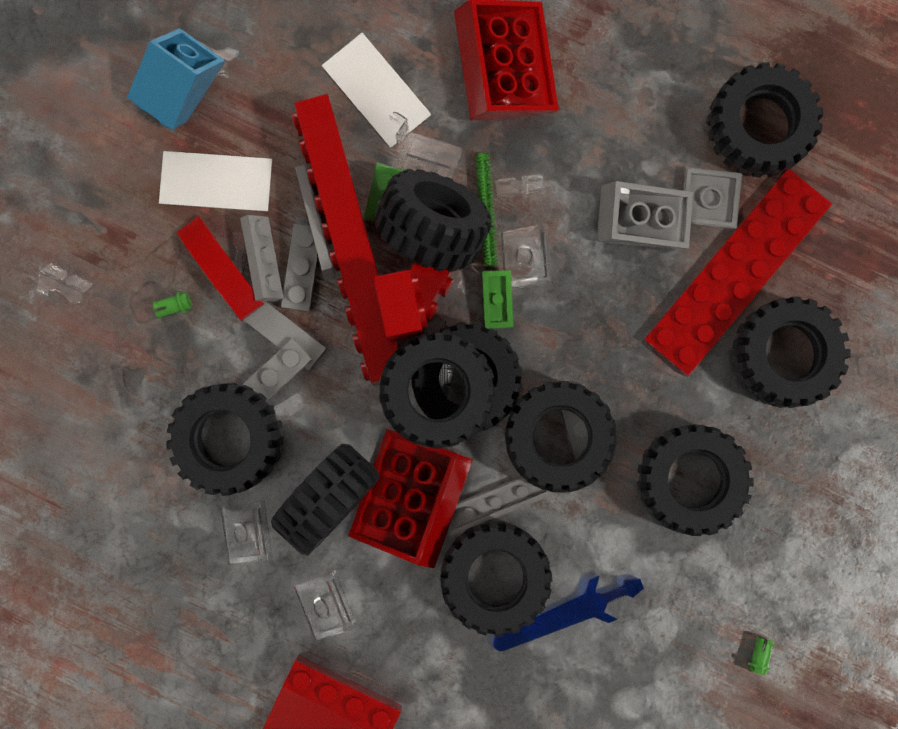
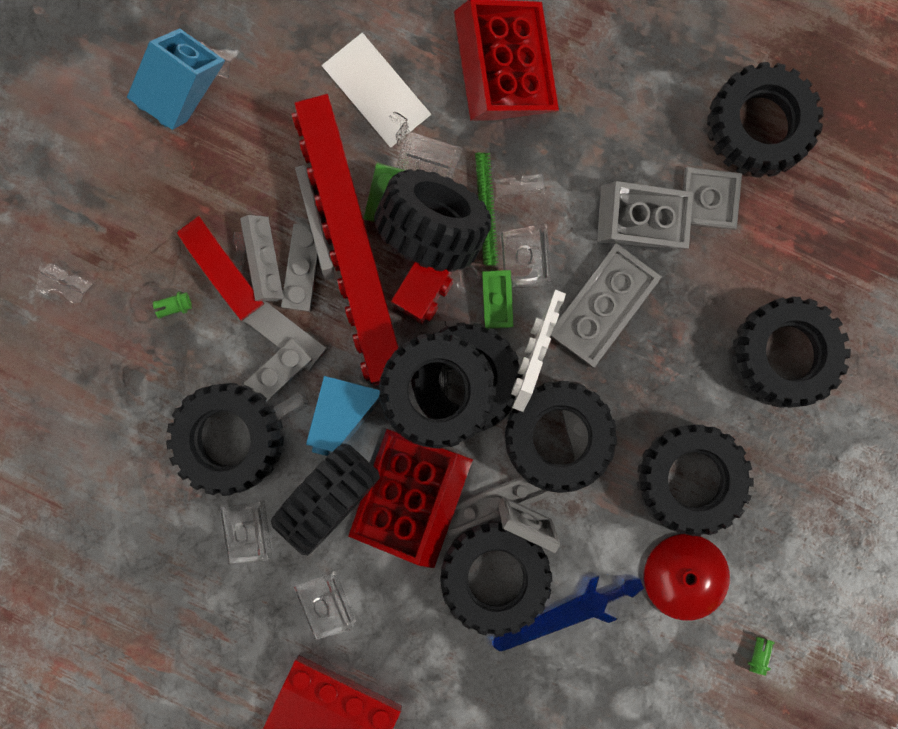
white sticker [159,151,272,211] -> none
red brick [374,270,428,342] -> none
red plate [643,169,832,377] -> none
none -> dark azure slope [306,376,380,456]
none -> light grey tile [498,497,560,553]
none -> white wing [511,290,566,412]
none -> light grey plate [550,243,662,368]
none -> red dish [643,534,730,621]

